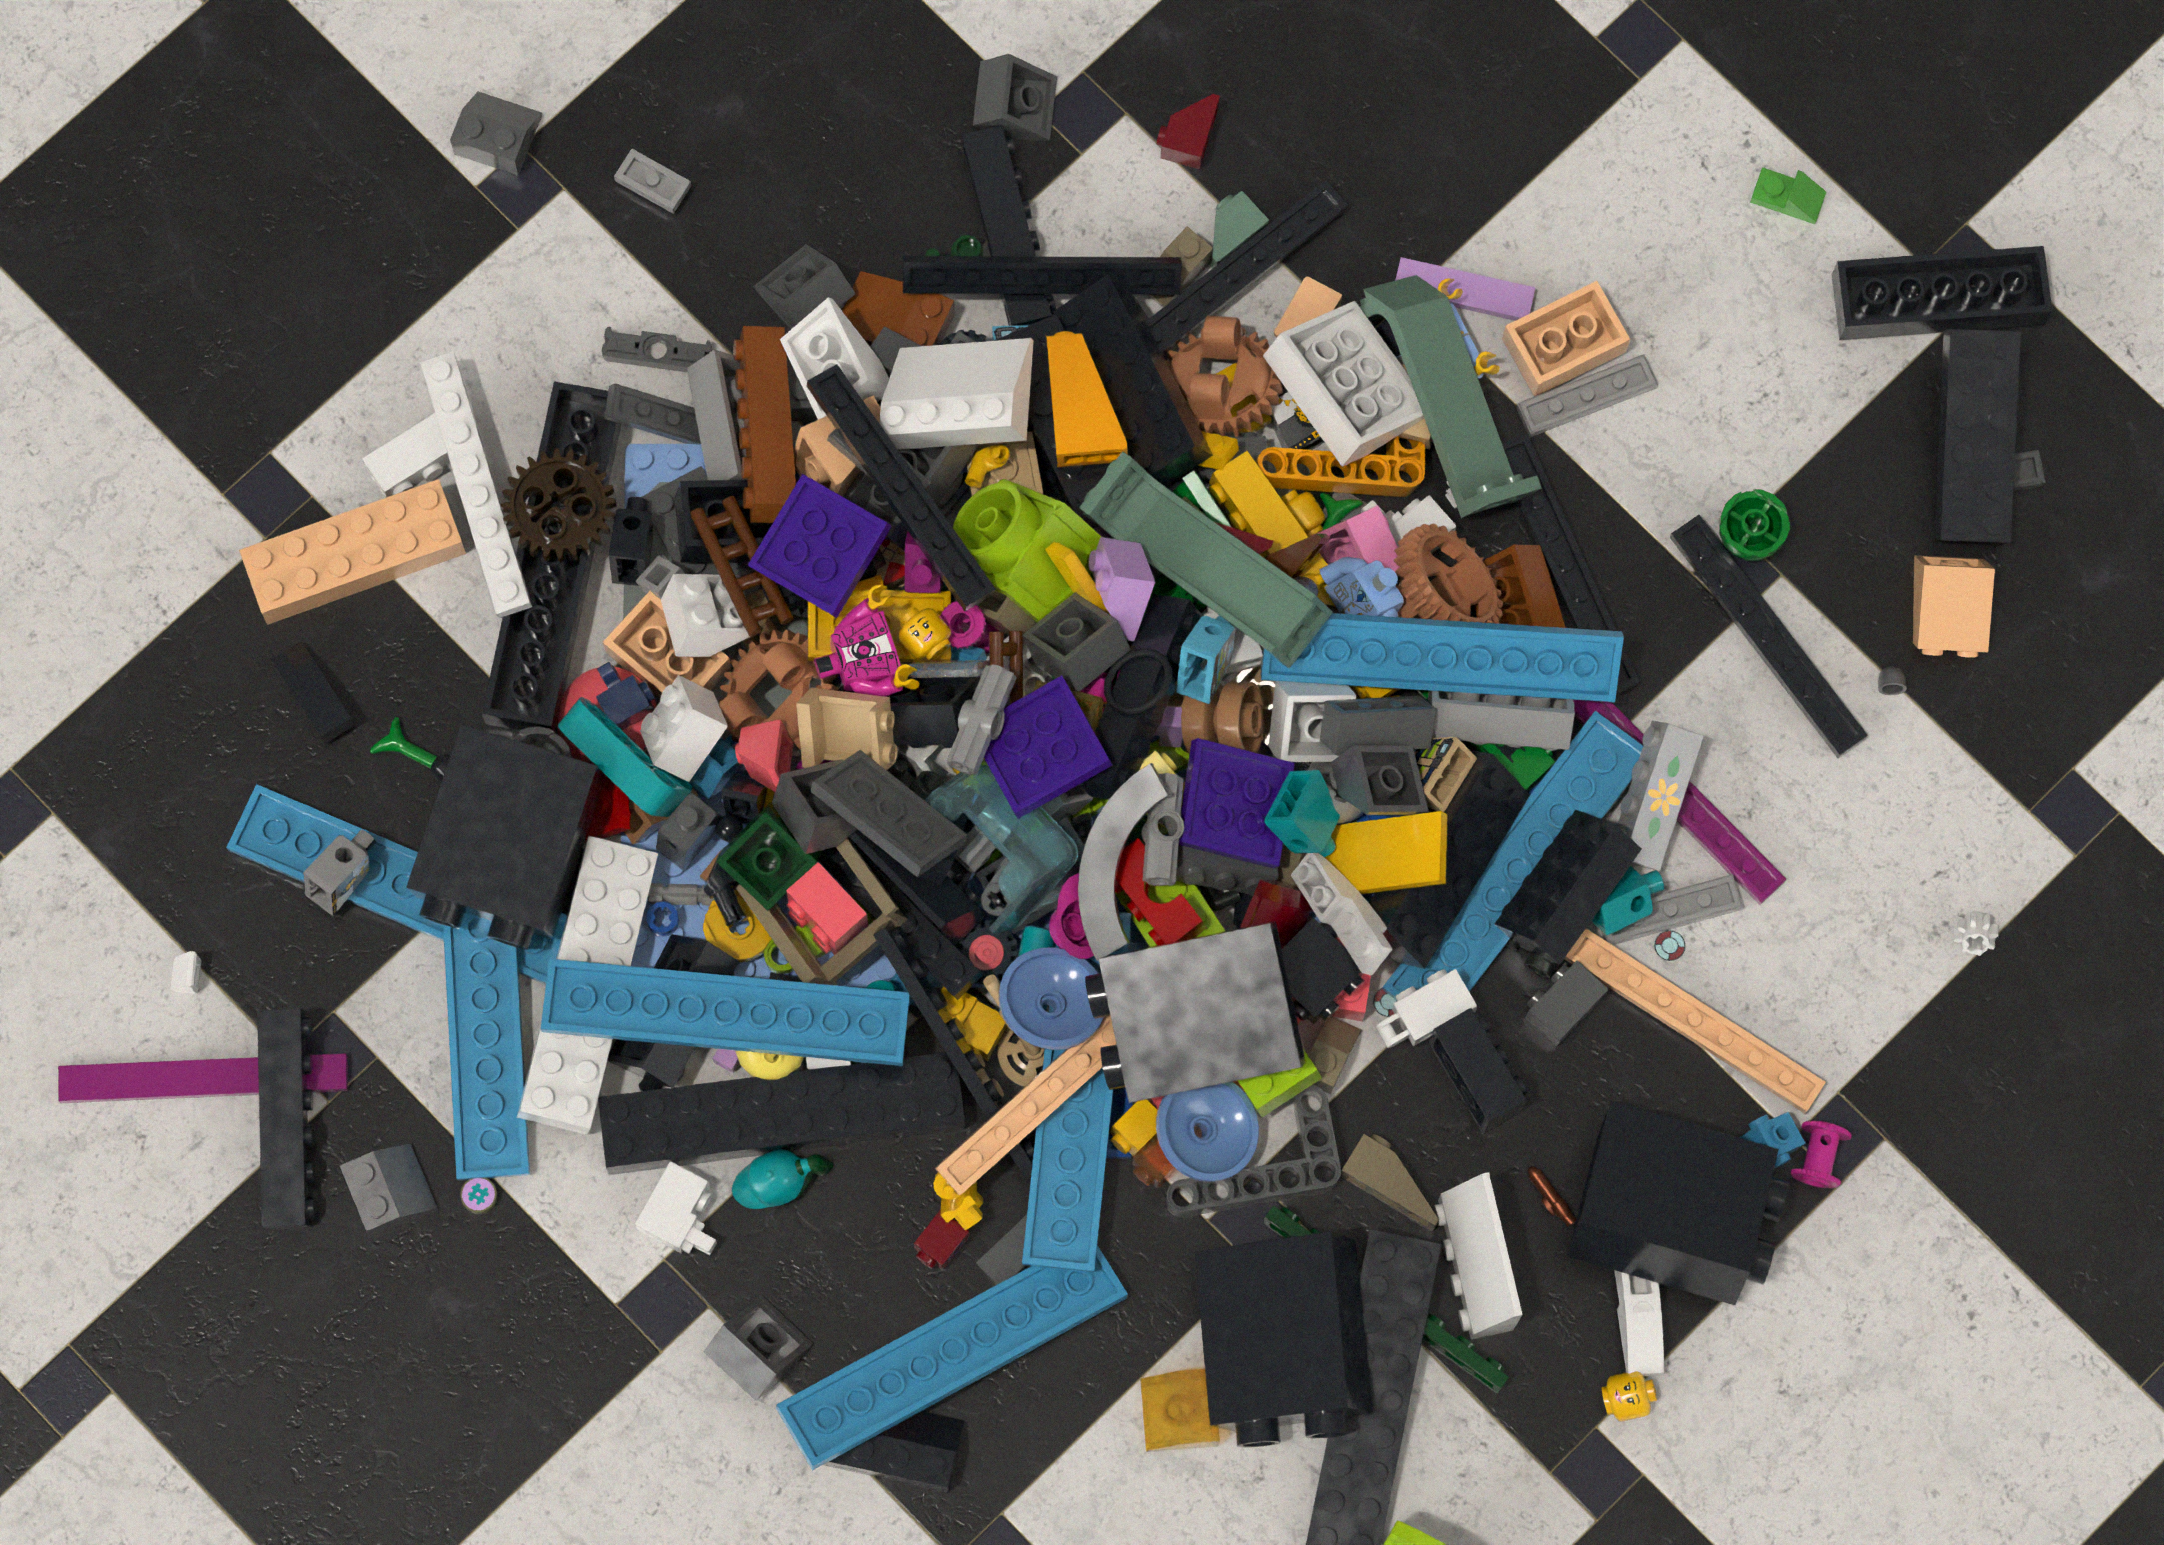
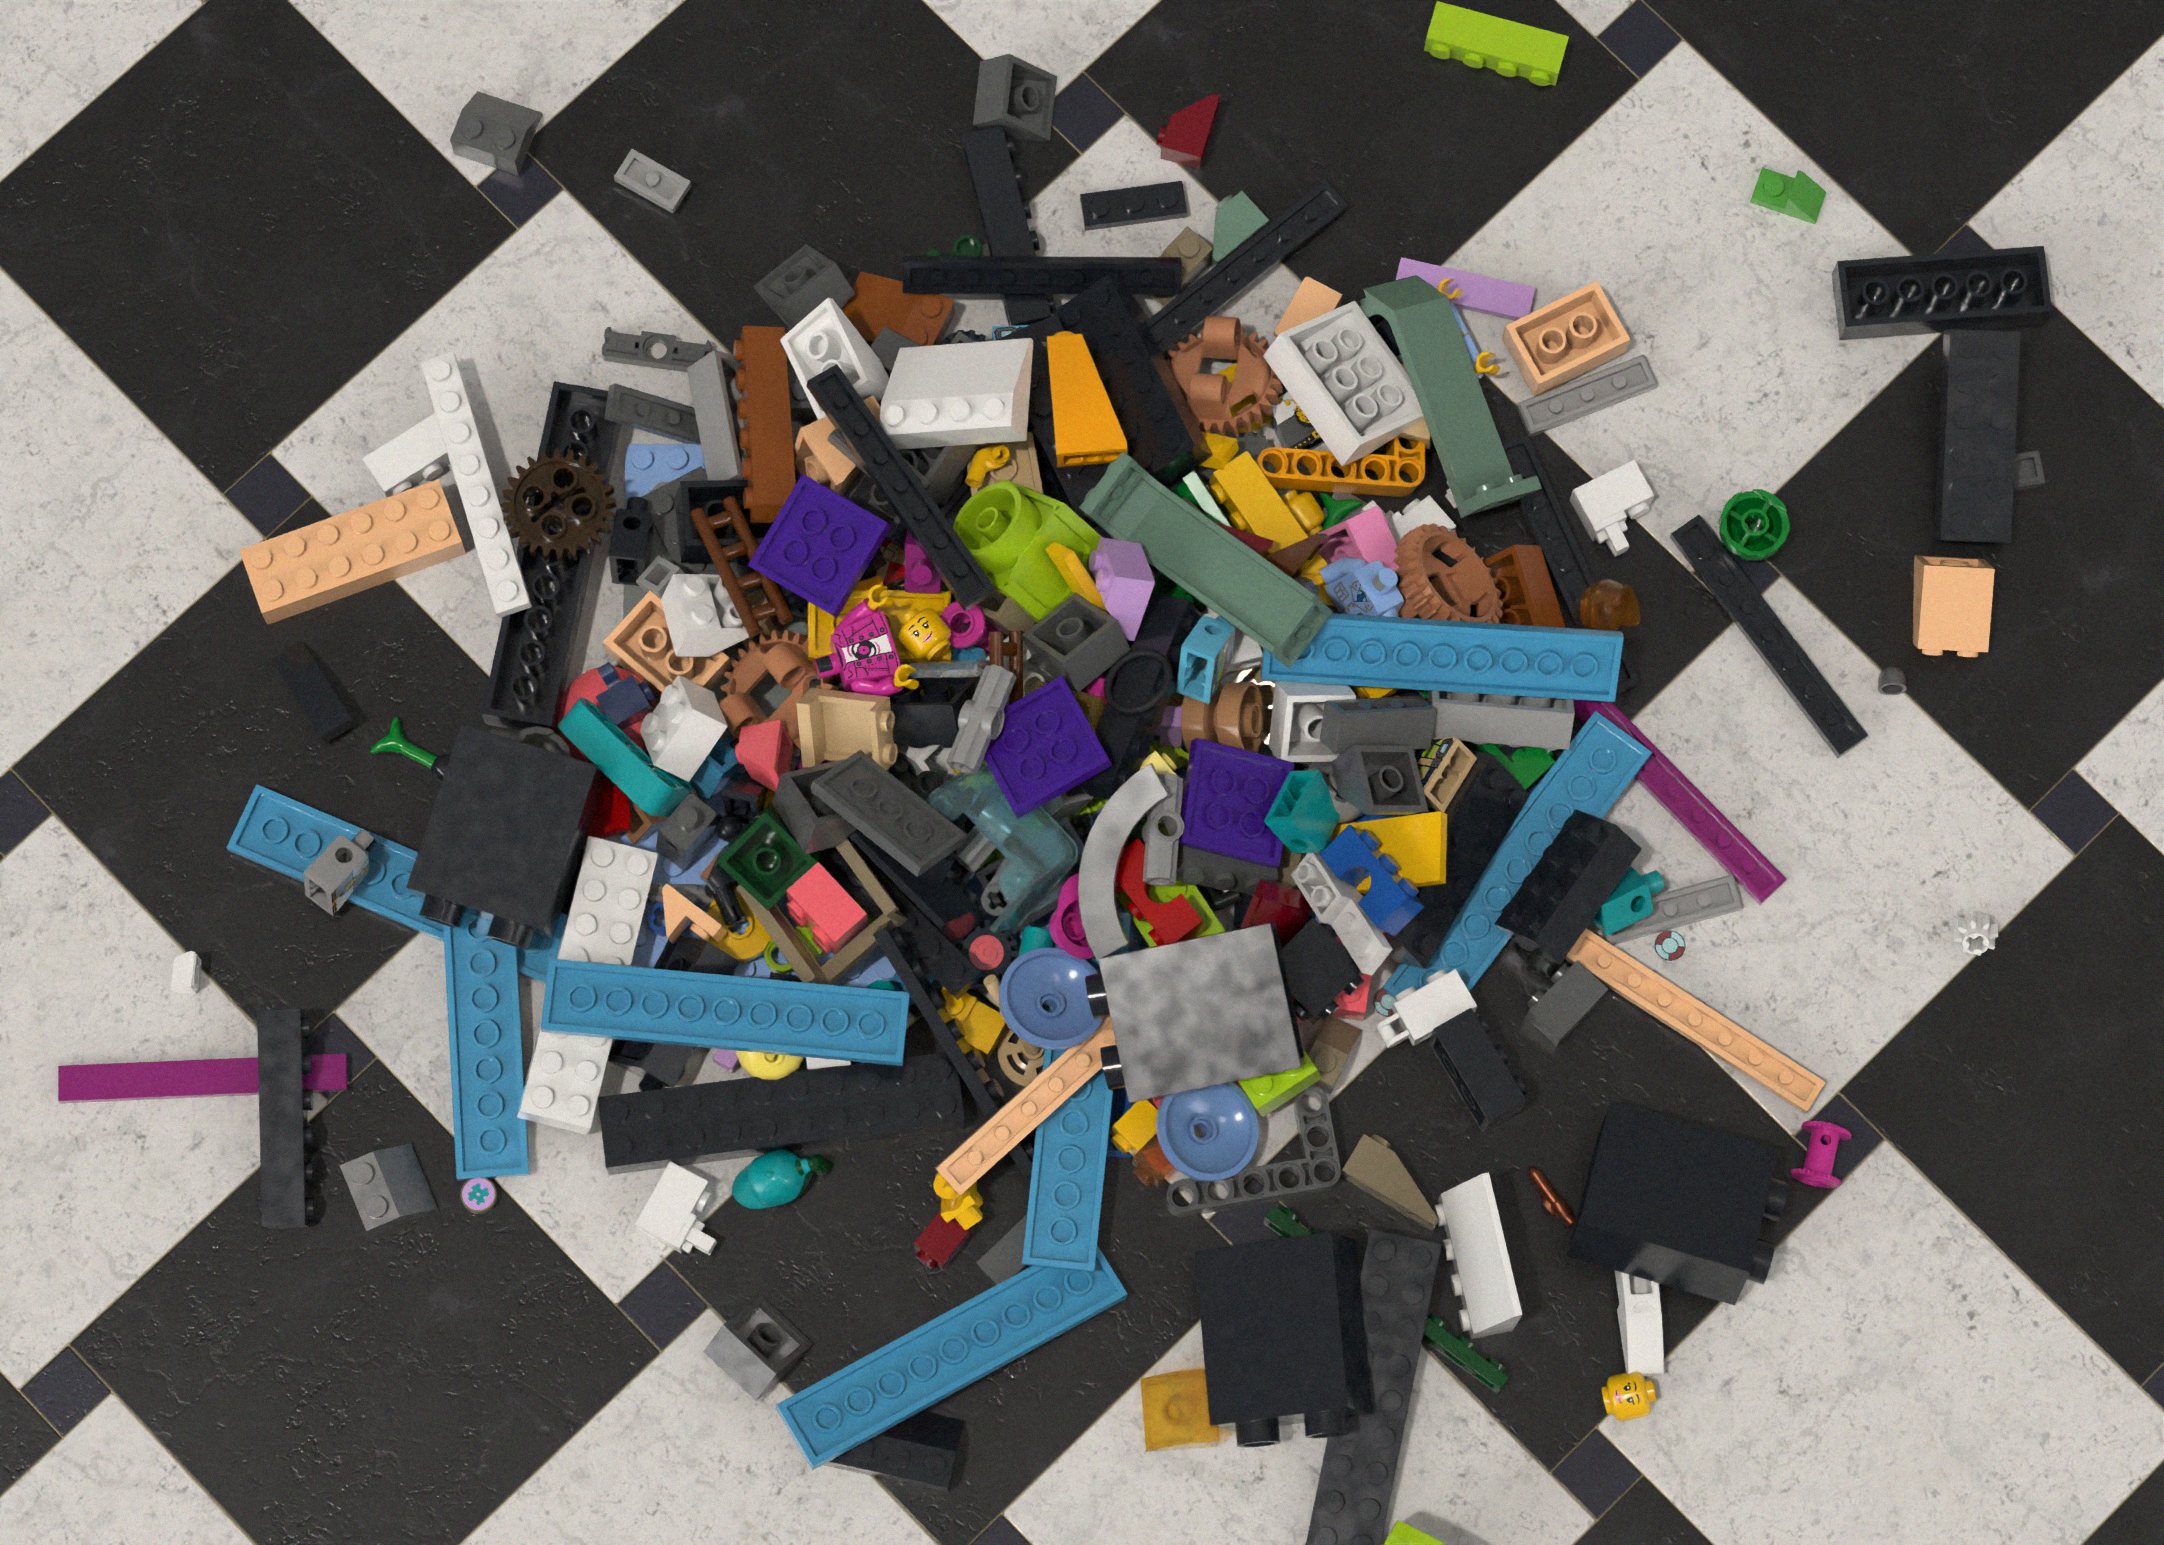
light grey brick [1617,720,1704,871] -> none
dark azure brick [1740,1112,1806,1169] -> none
none -> light nougat slope [662,883,727,944]
none -> black plate [1080,181,1187,231]
none -> blue arch [1319,825,1425,937]
none -> lime brick [1424,1,1569,86]
none -> white hinge [1570,460,1654,557]
none -> clear orange helmet [1578,579,1641,631]

